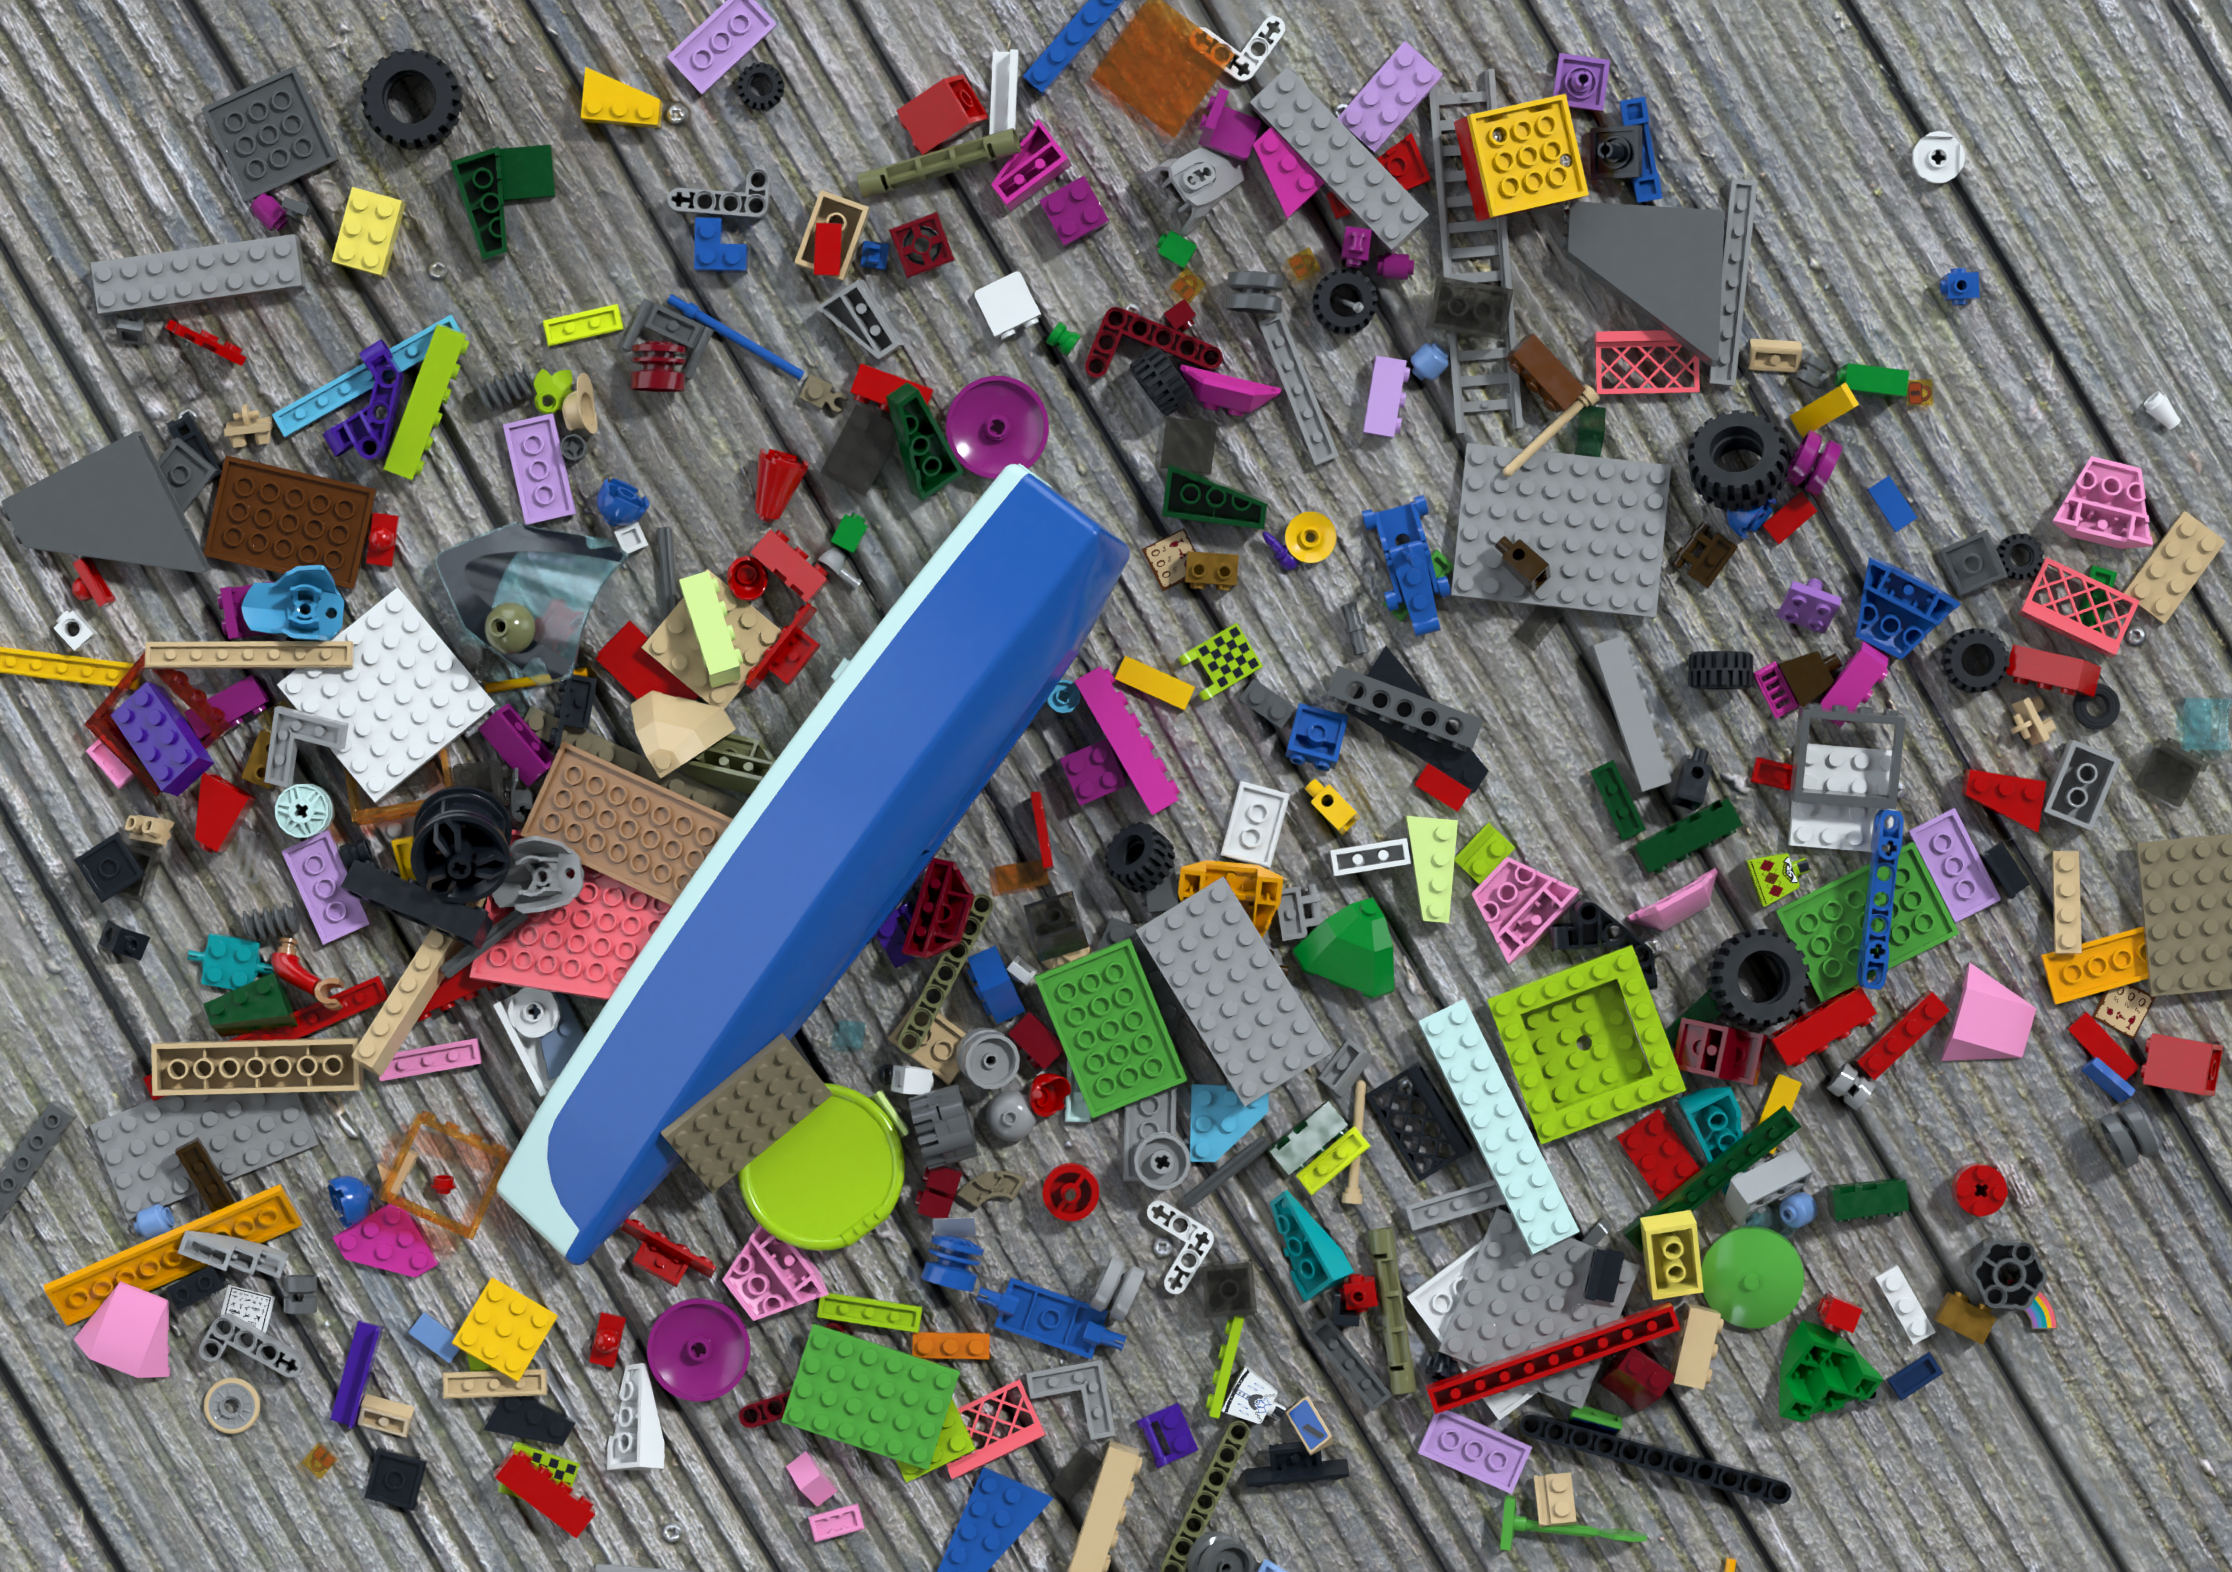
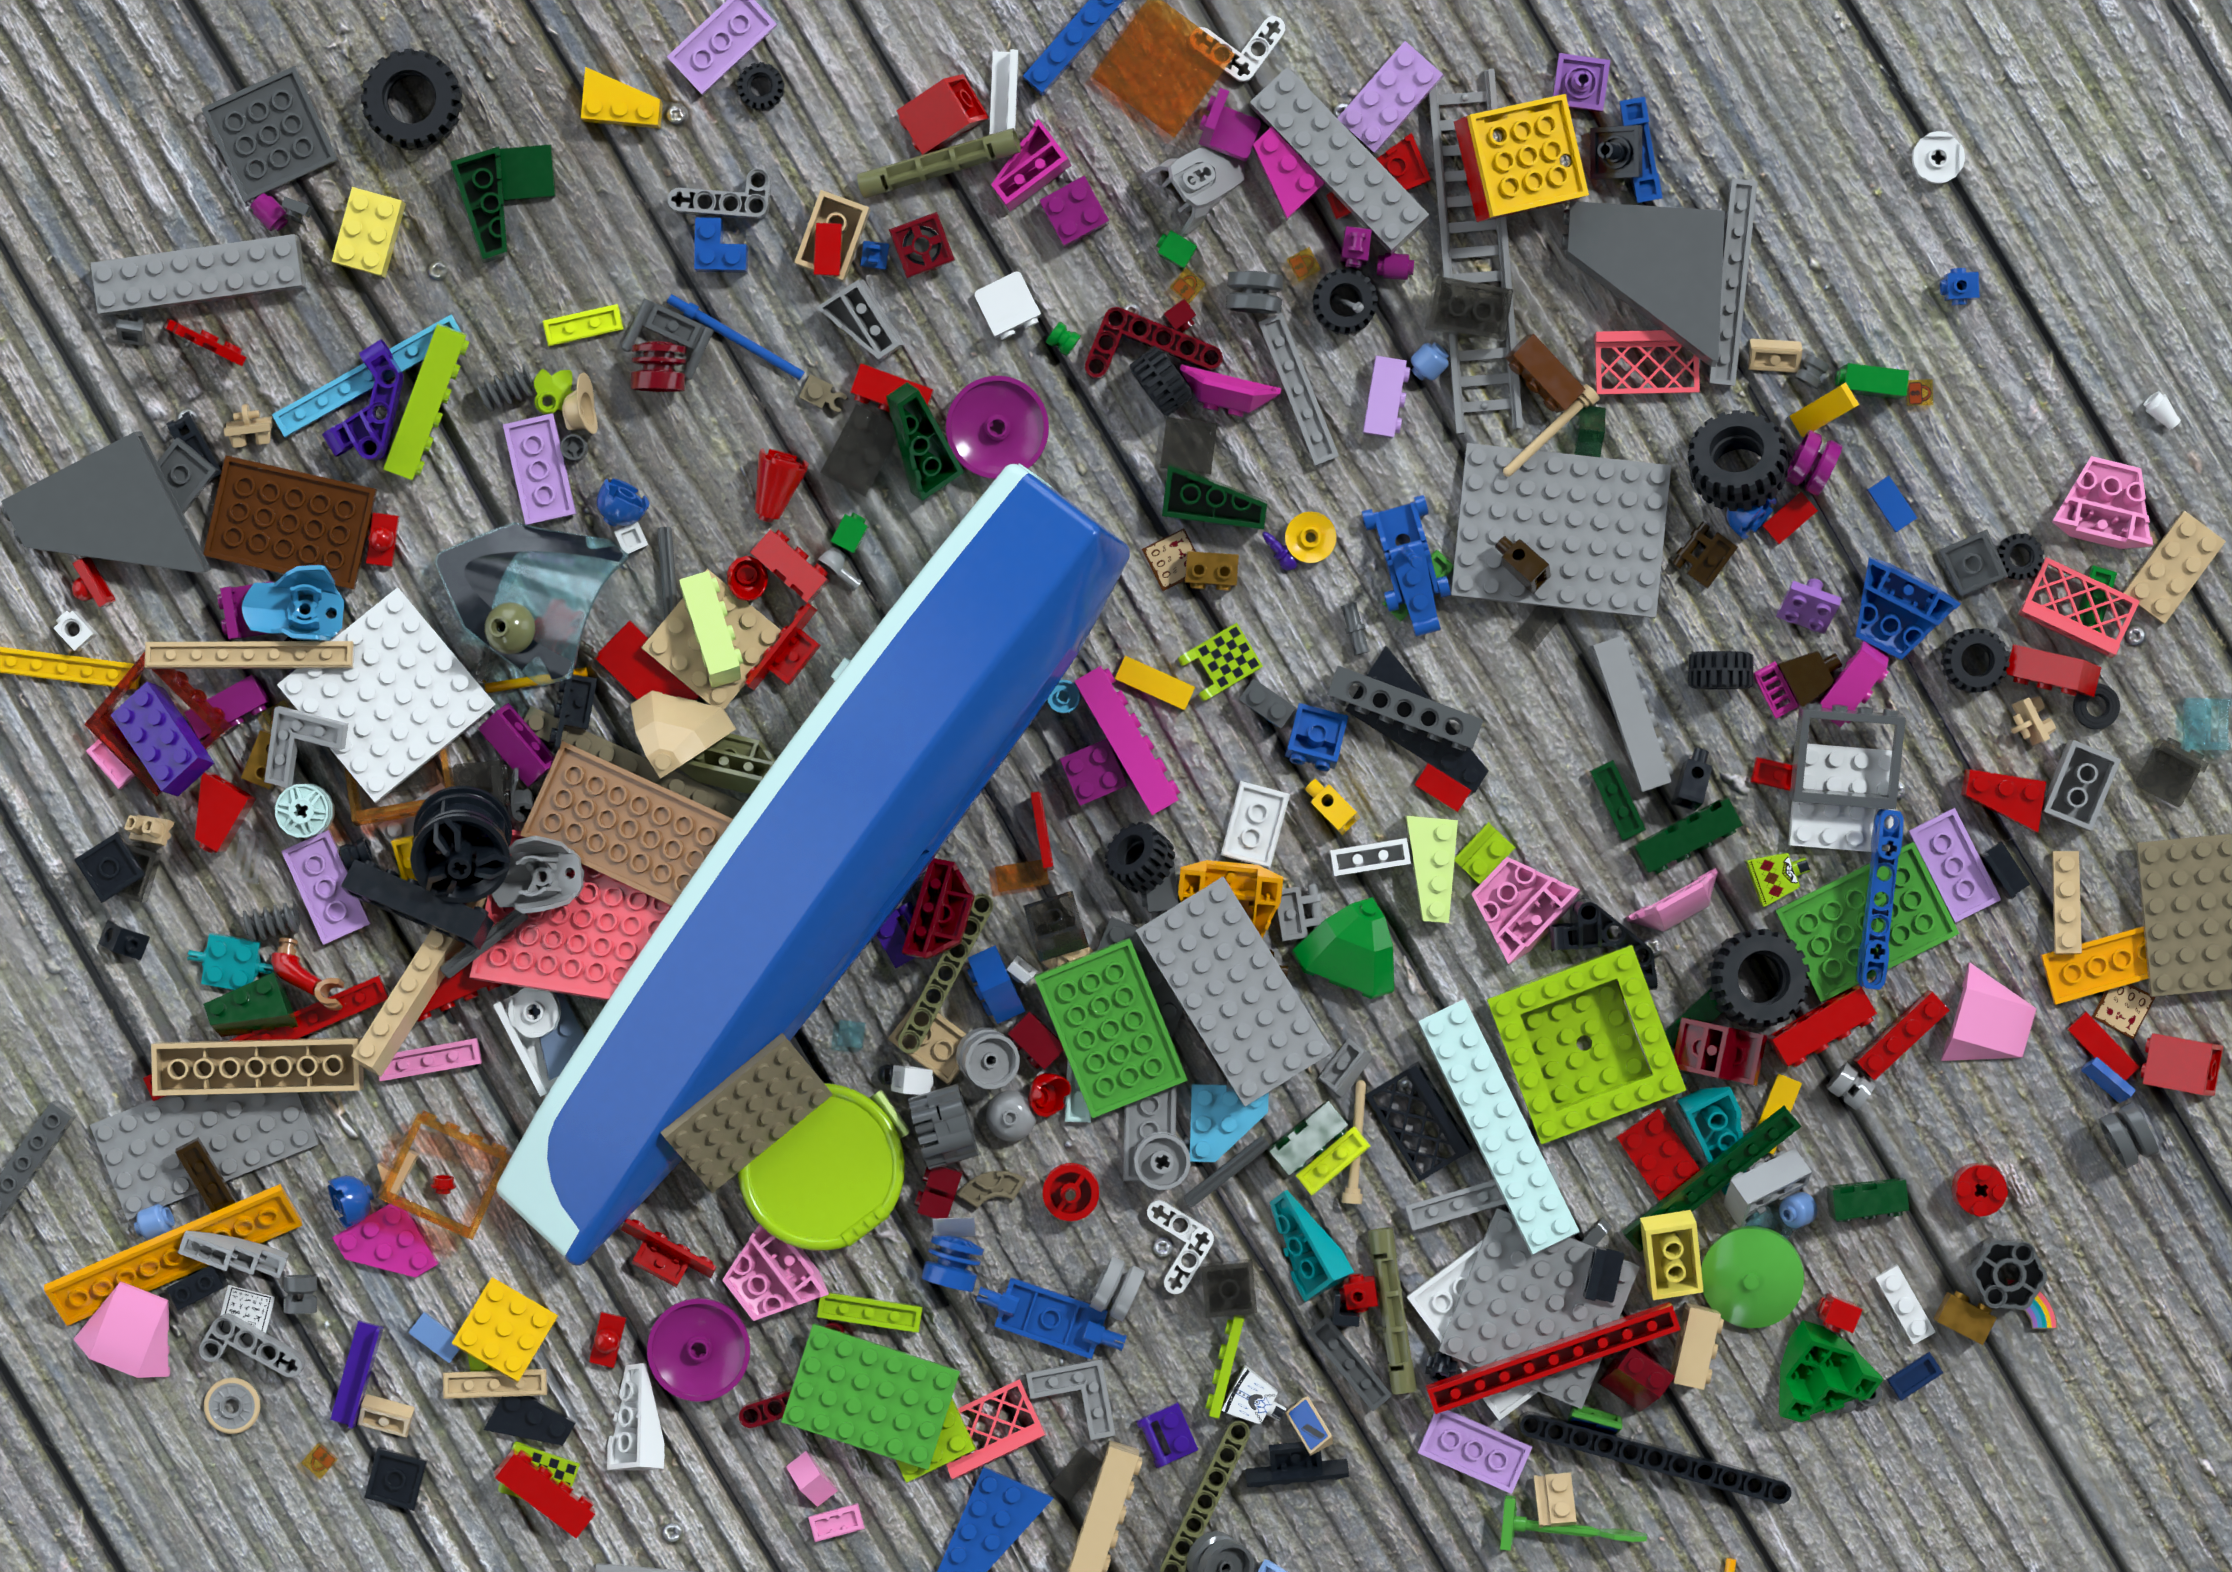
orange plate [912,1331,990,1359] -> none

